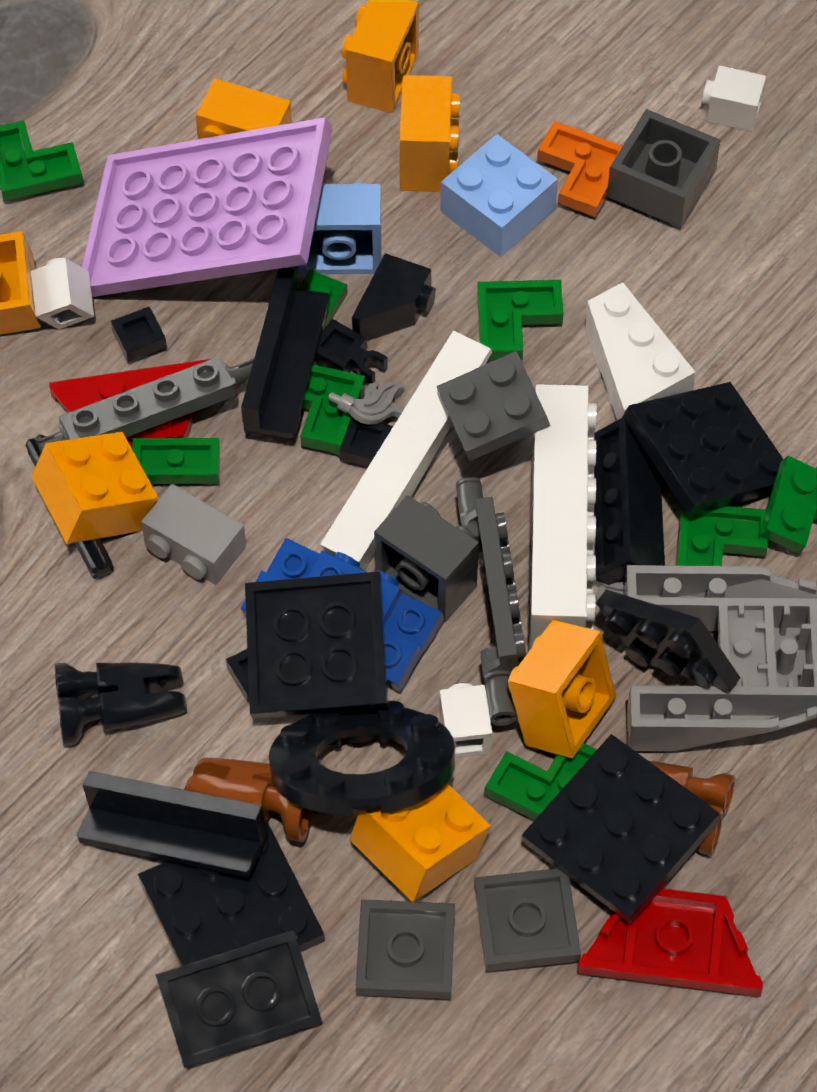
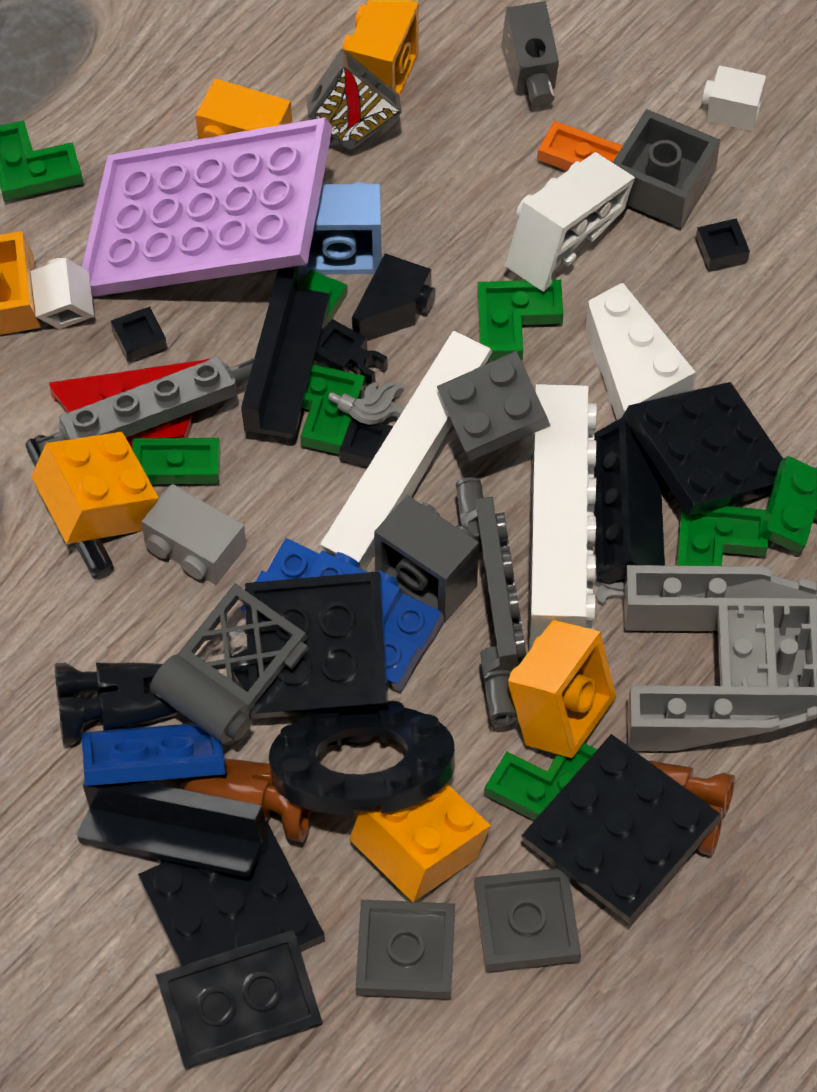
light orange brick [400,75,460,192] -> none
white brick [439,683,493,758] -> none
light blue brick [441,134,558,257] -> none
red wing [578,888,763,997] -> none
black plate [596,589,741,691] -> none
none -> blue tile [81,723,225,786]
none -> dark grey piece [150,583,309,743]
none -> torso [307,48,402,149]
none -> dark grey torso [501,1,559,106]
none -> white wedge [504,152,635,292]
none -> black plate [696,218,750,269]

